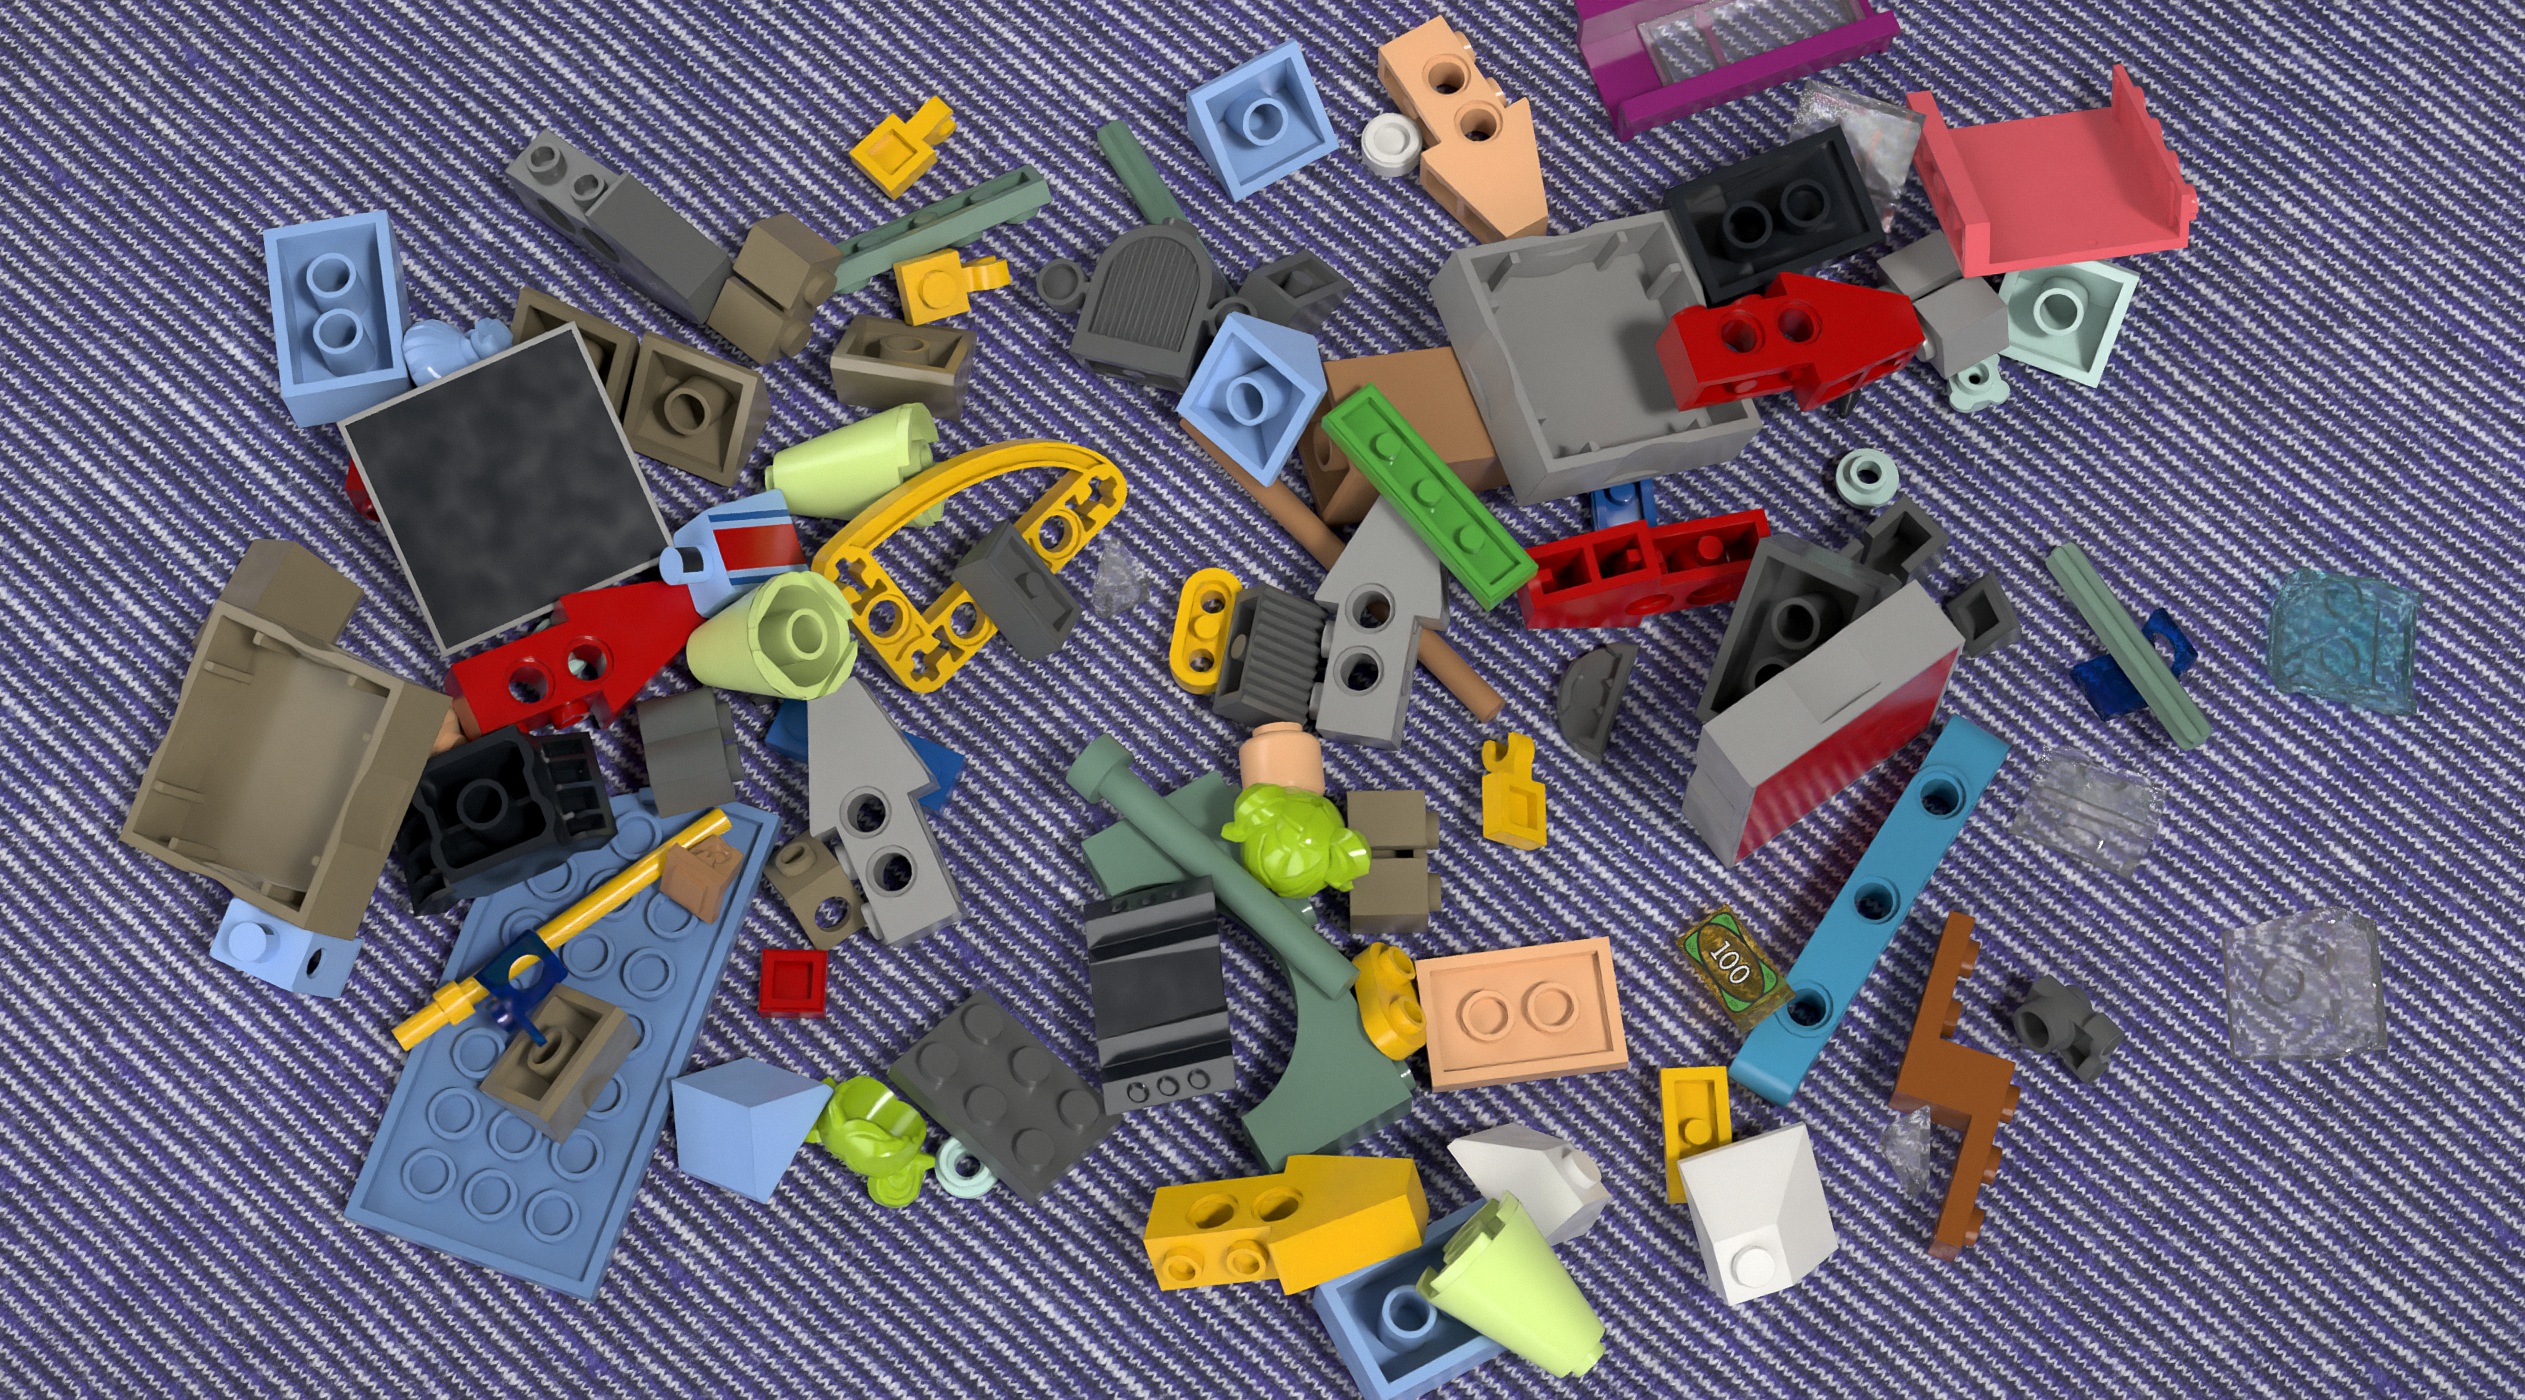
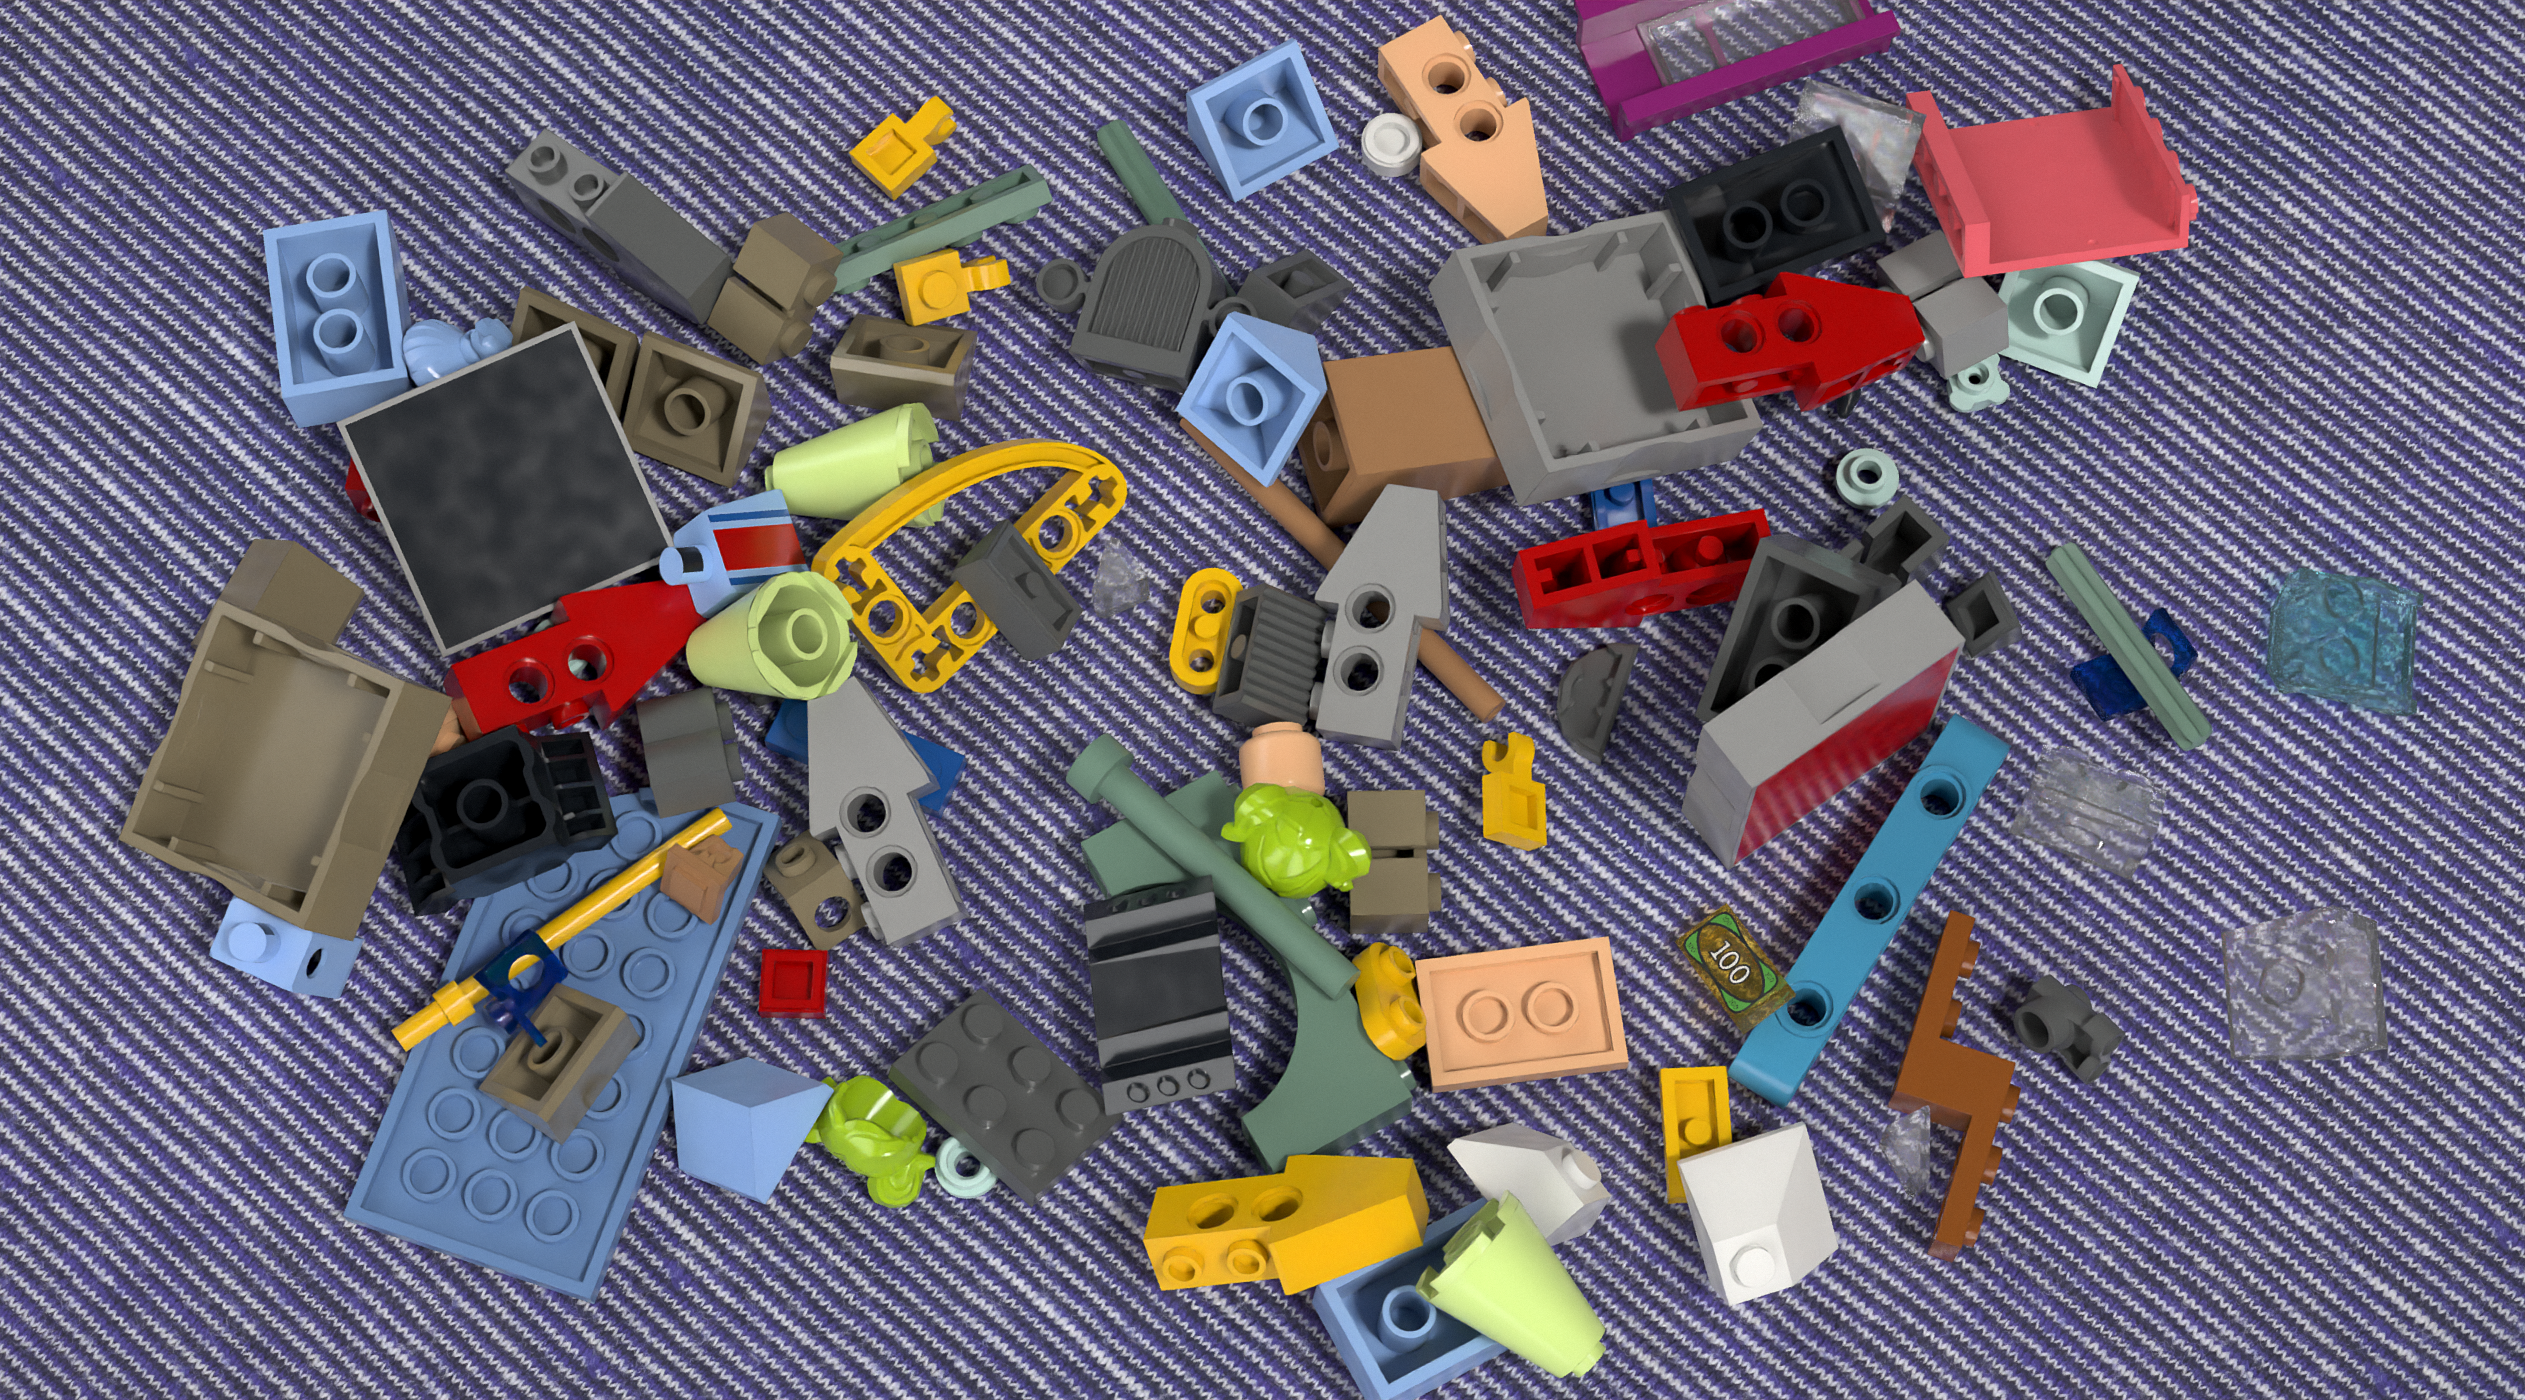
bright green tile [1321,382,1539,612] -> none

